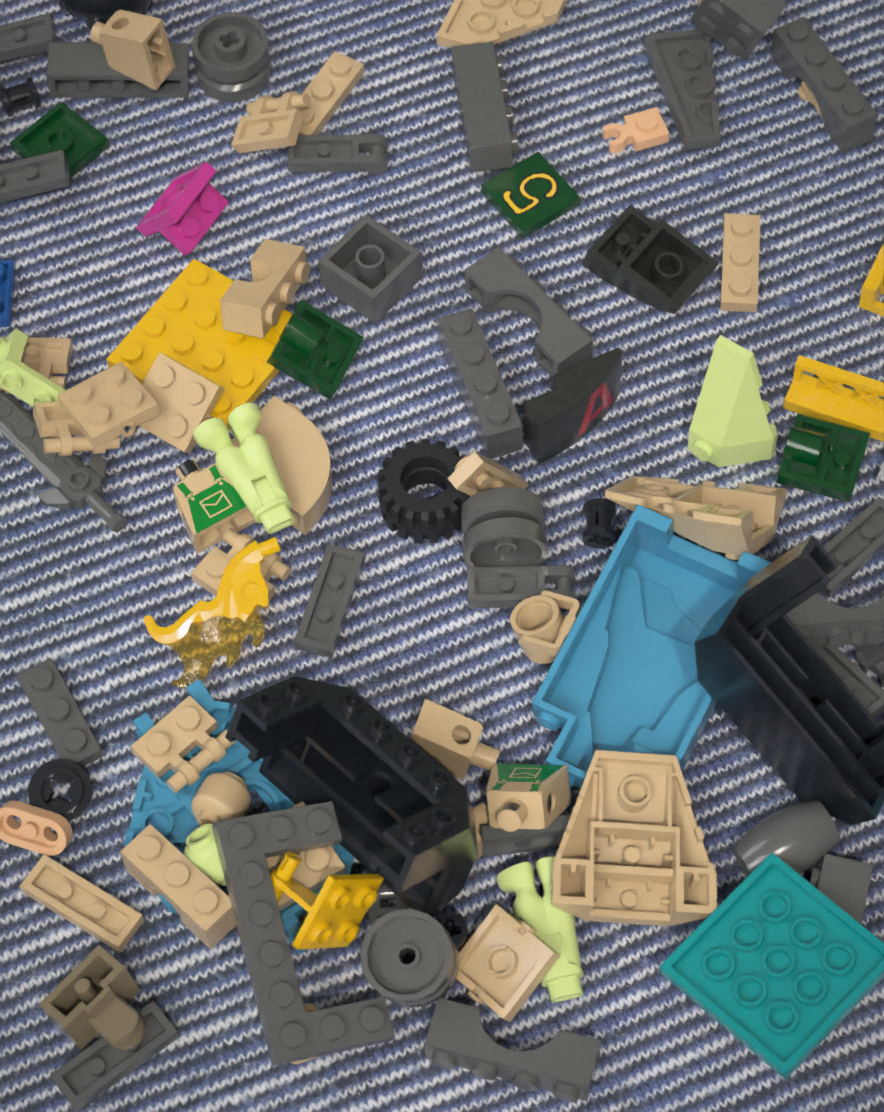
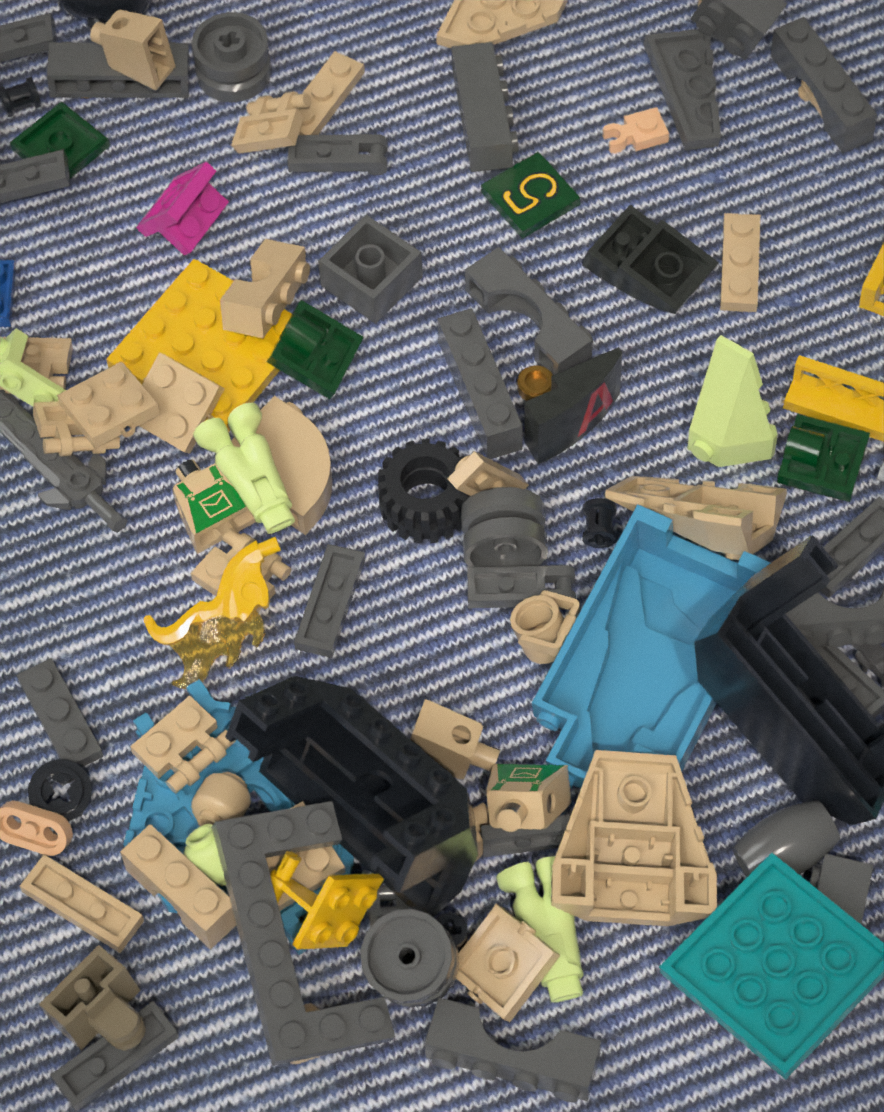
none -> pearl gold tile [517,365,553,401]

